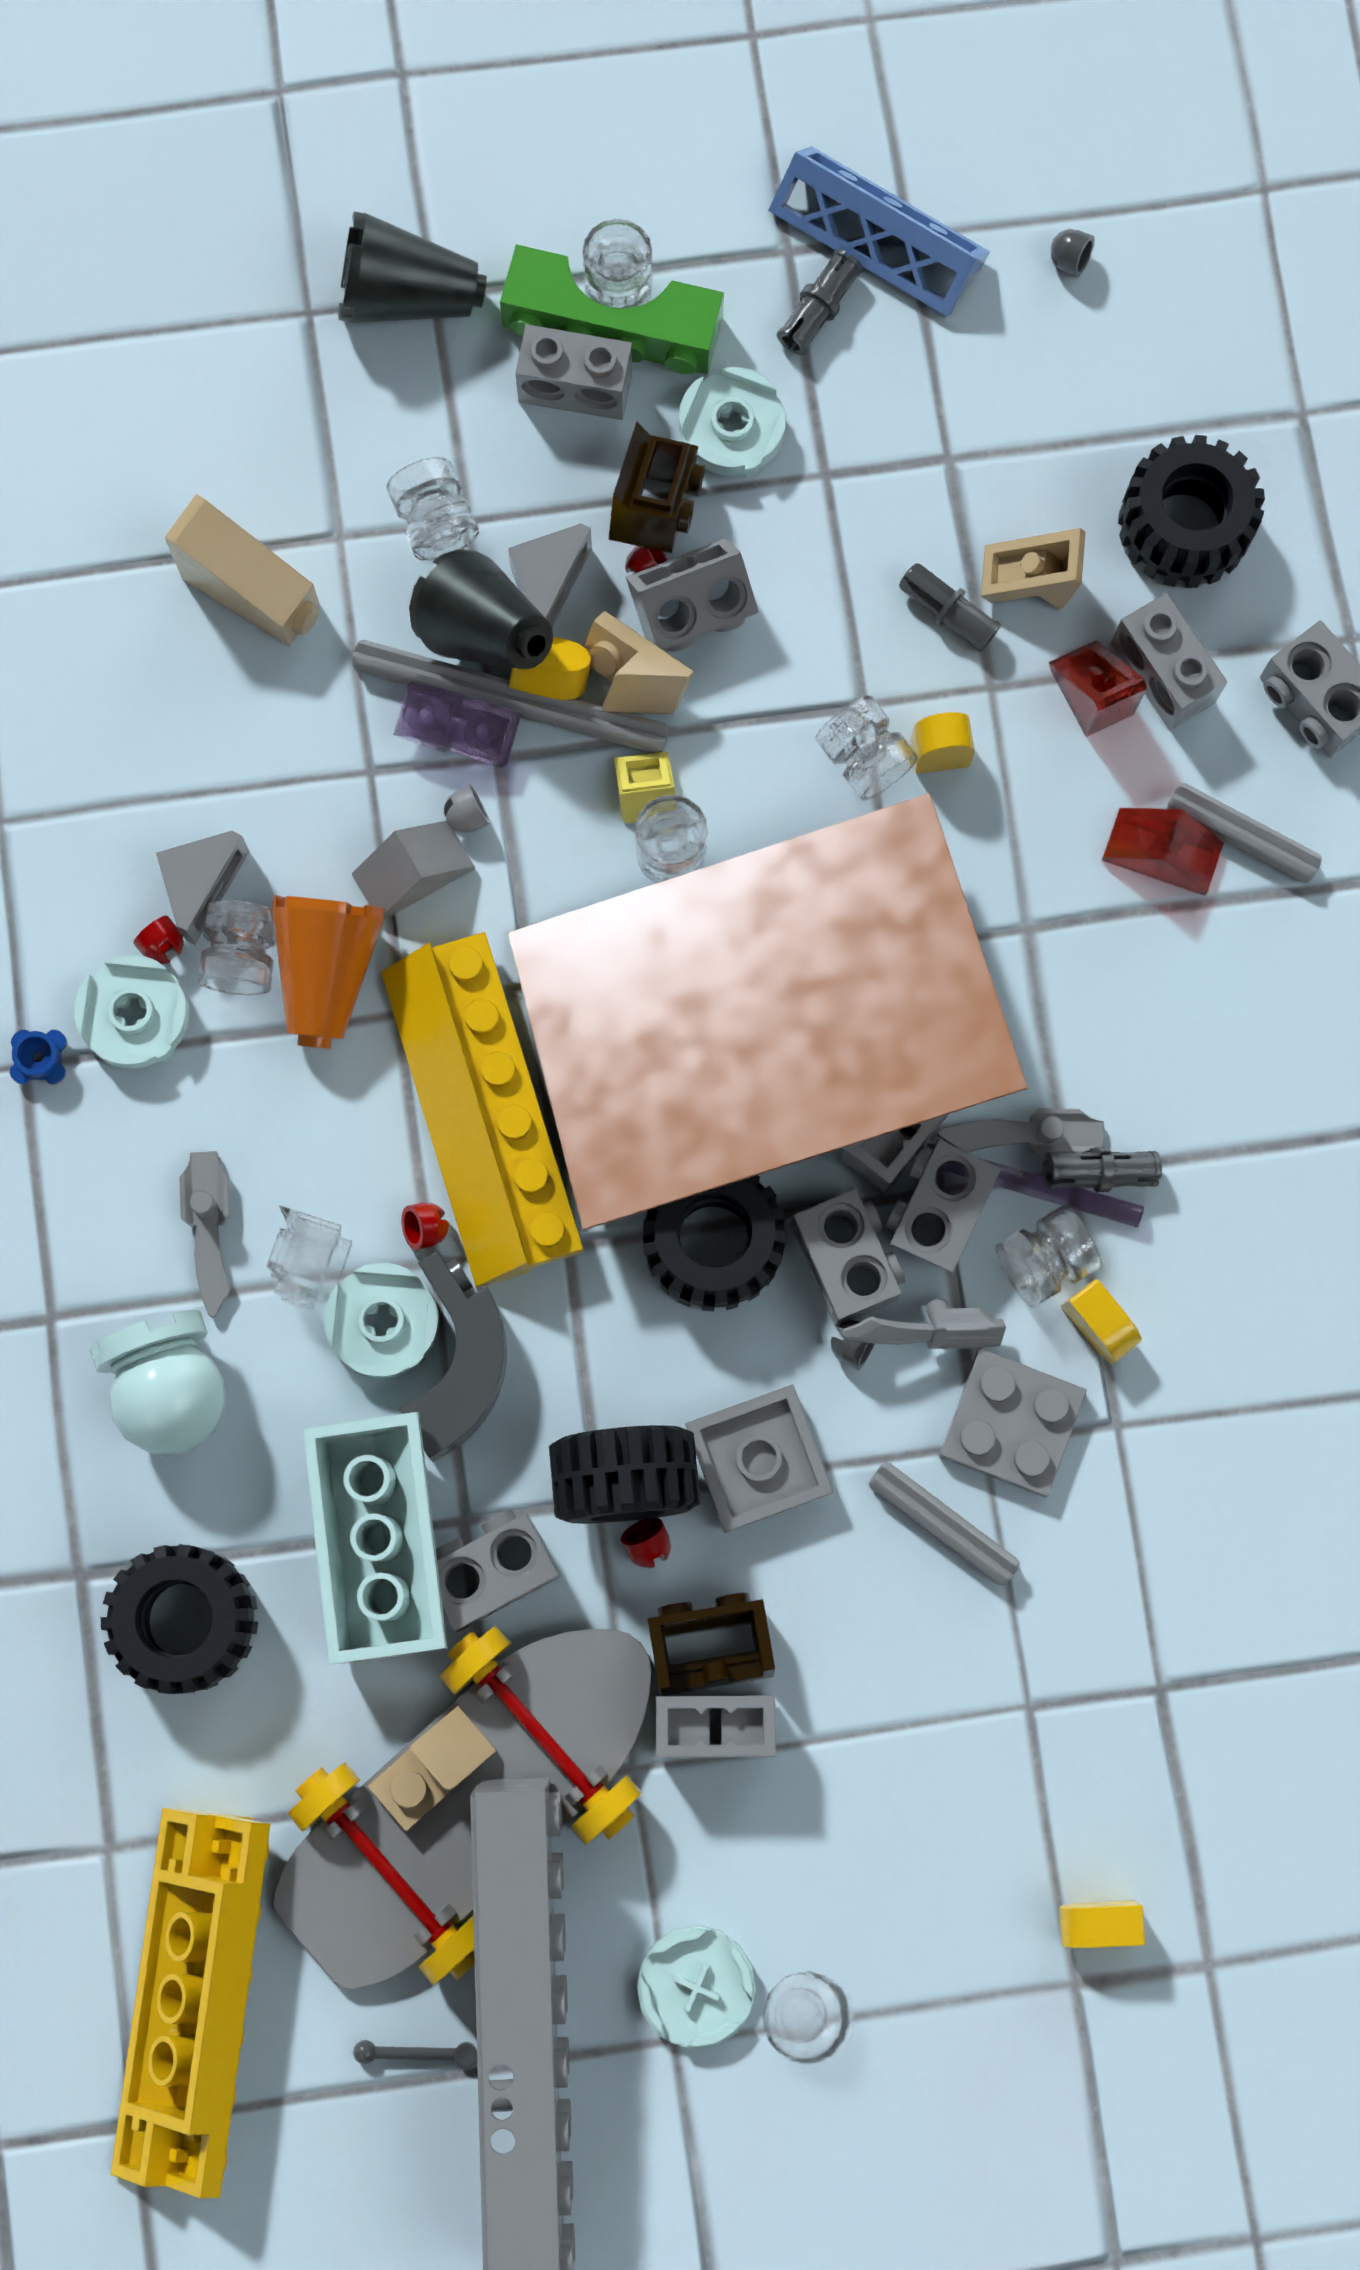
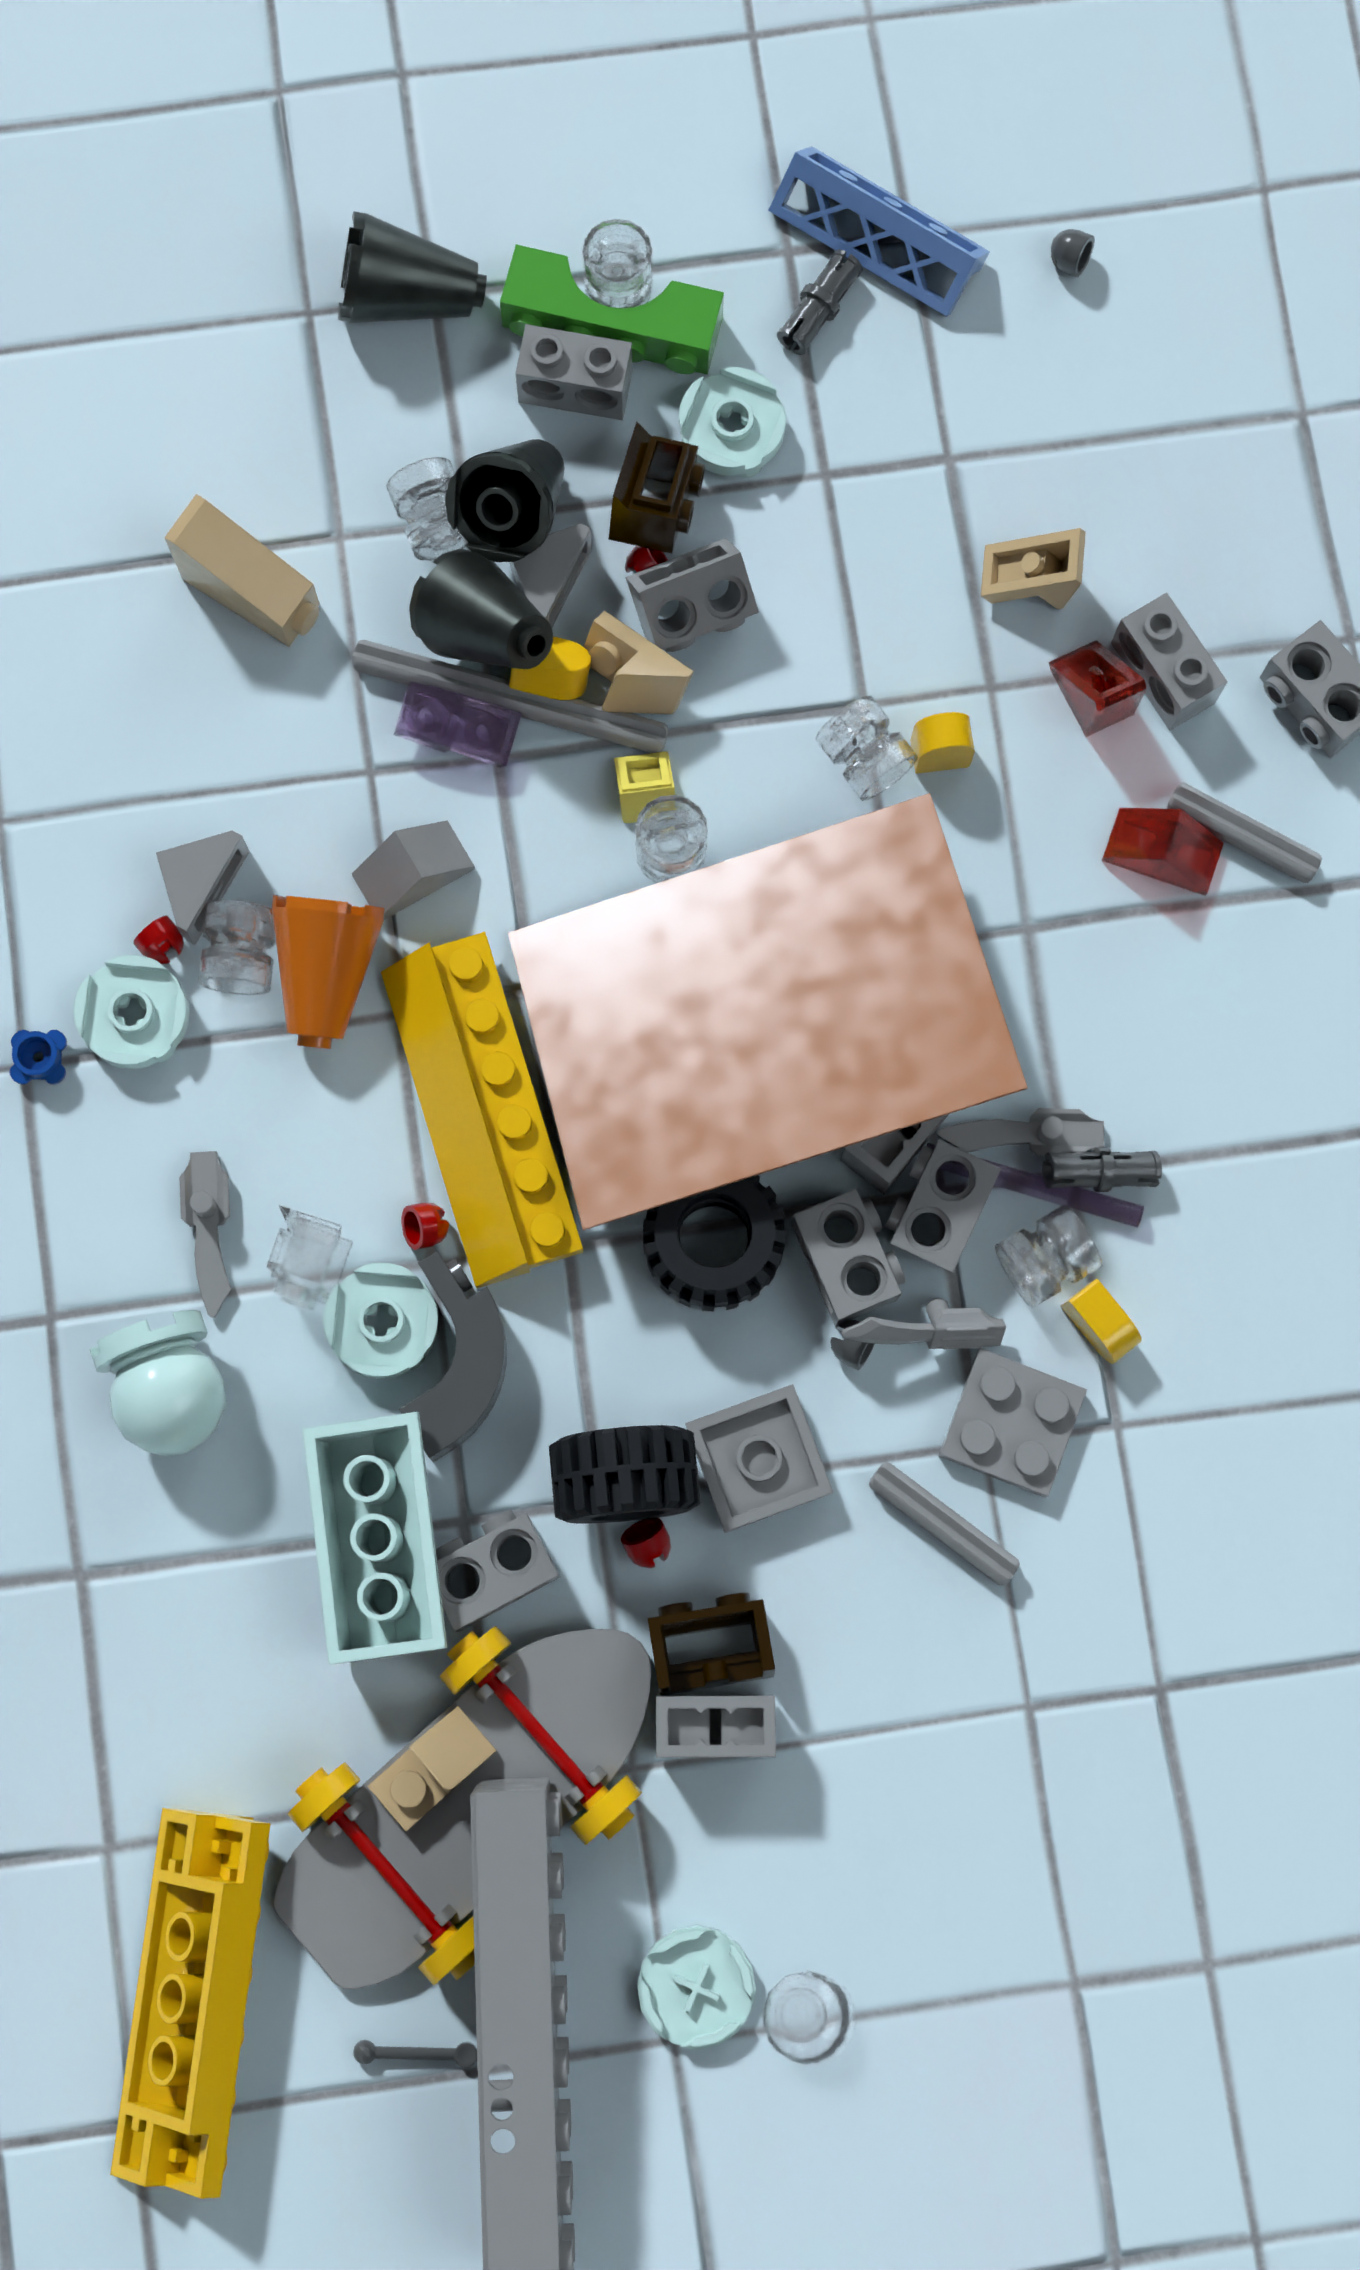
black tyre [100,1544,258,1694] -> none
light grey hinge [444,784,490,833] -> none
dark grey axle [899,563,1001,652] -> none
yellow piece [1059,1900,1146,1948] -> none
black tyre [1118,435,1265,588] -> none
none -> pearl dark grey cone [445,439,565,562]

